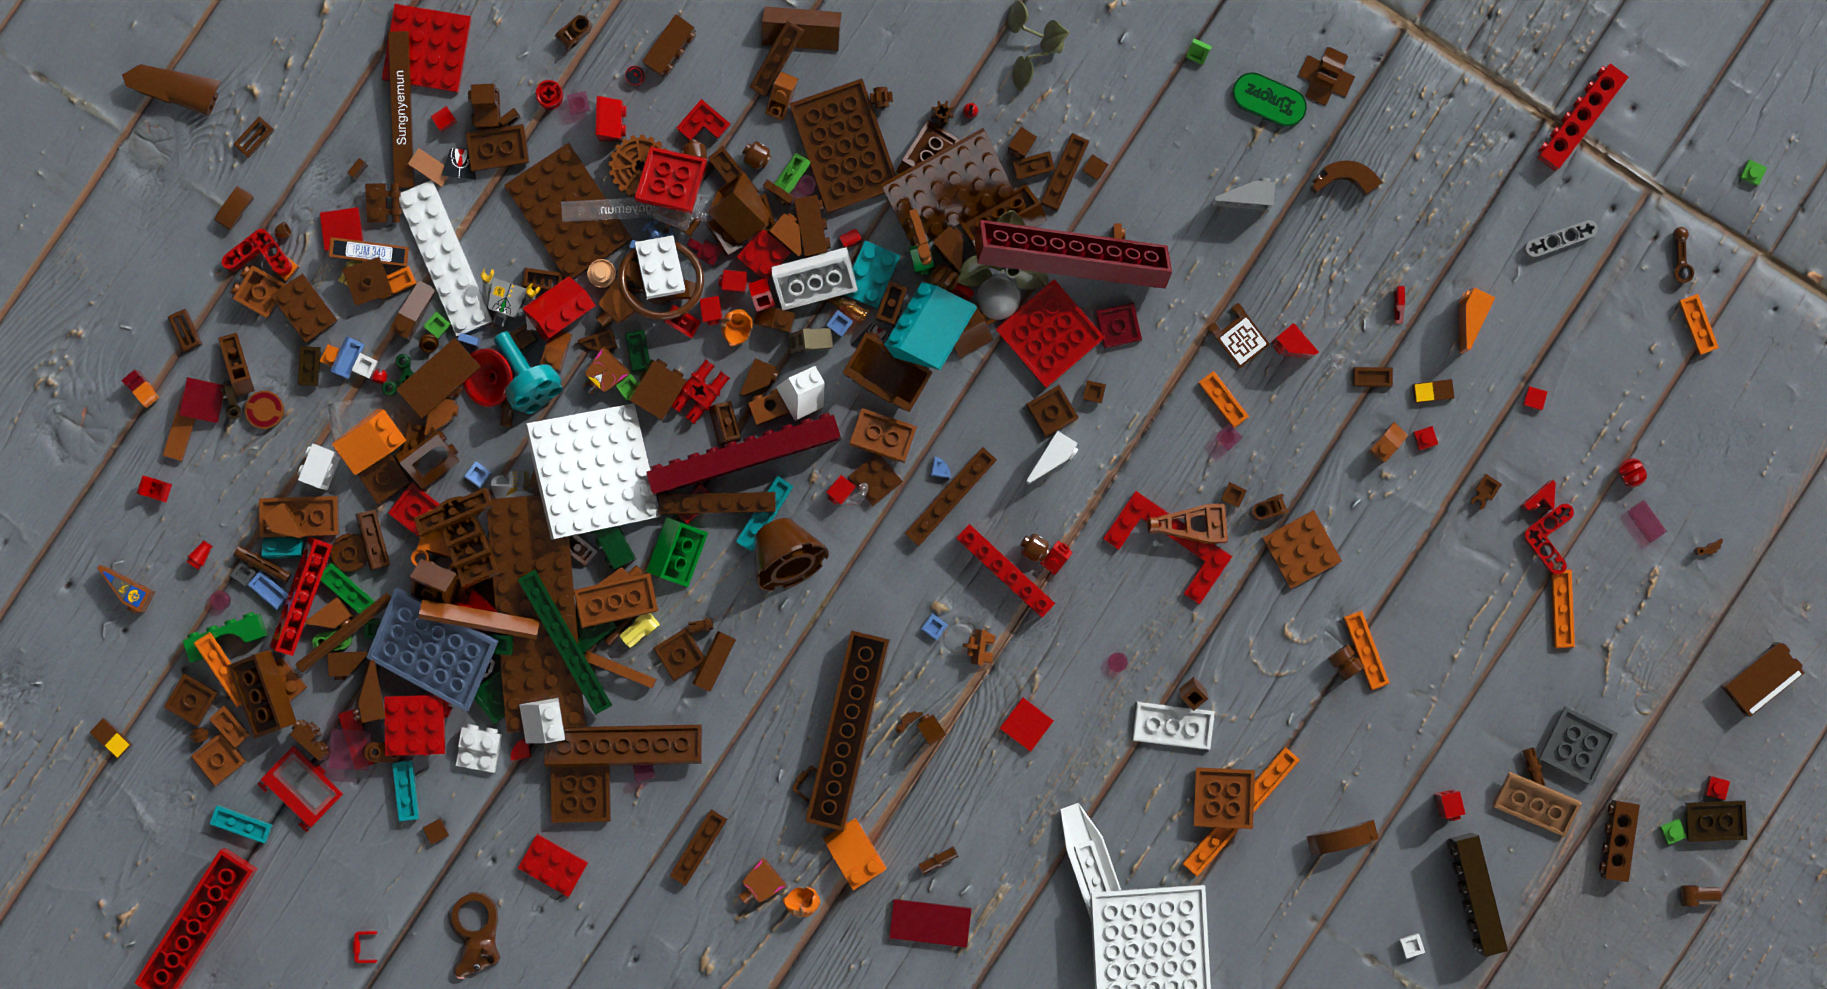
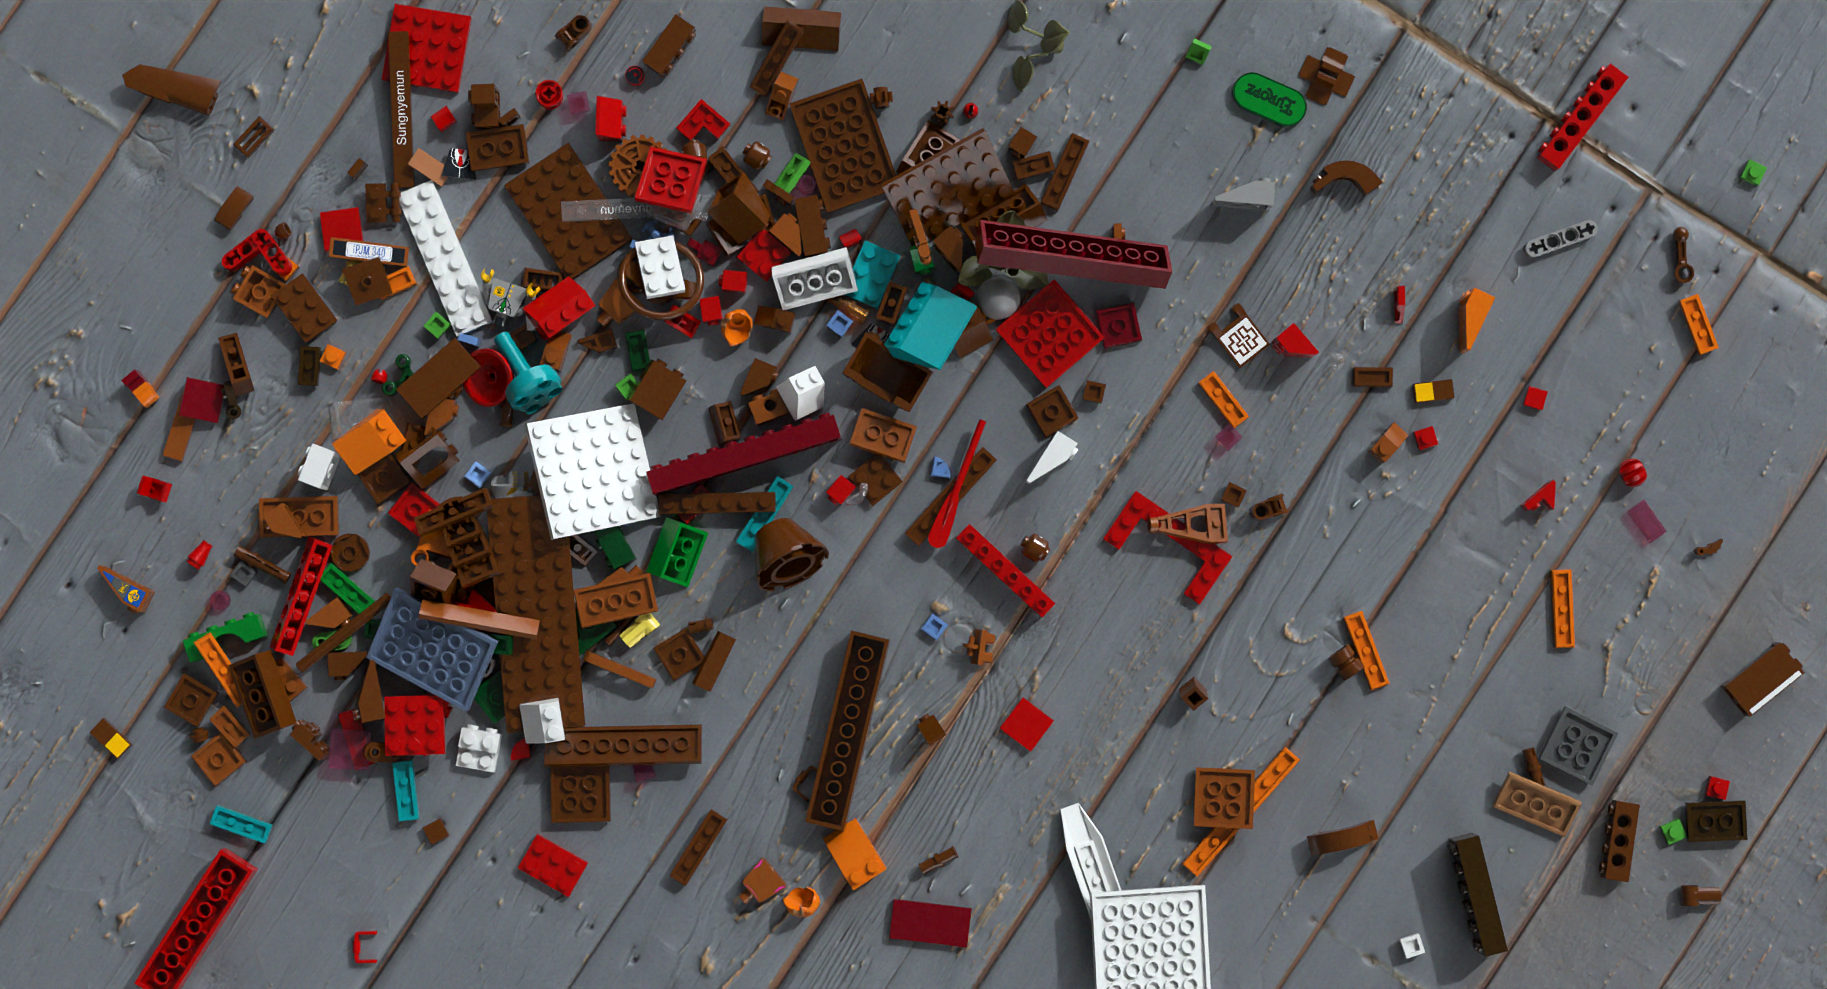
reddish brown tile [167,309,202,352] -> none
dark orange tile [245,390,285,429] -> none
medium blue tile [248,570,288,610] -> none
piece [257,746,344,833] -> none
teal plate [262,537,304,558] -> none
medium blue tile [330,336,365,380] -> none
white plate [352,353,379,379] -> none
reddish brown tile [355,509,390,571] -> none
slope [389,280,436,341] -> none
reddish brown plate [419,334,439,353] -> none
reddish brown animal [448,891,500,979] -> none
dark green plate [518,569,612,715] -> none
dark orange torso [583,346,630,394] -> none
light nougat plate [587,259,616,288] -> none
red pin [672,359,730,424] -> none
red brick [748,278,775,312] -> none
dark tan tile [788,328,833,354] -> none
reddish brown piece [896,711,923,734] -> none
dark orange piece [930,264,959,292] -> none
red bracket [1040,541,1073,575] -> none
reddish brown tile [1082,154,1109,181] -> none
clear pink tile [1108,653,1128,672] -> none
white tile [1132,702,1215,750] -> none
dark orange plate [1262,510,1342,589] -> none
red brick [1434,789,1466,821] -> none
reddish brown plate [1470,474,1502,510] -> none
red beam [1524,503,1574,576] -> none
none -> red piece [928,419,986,548]

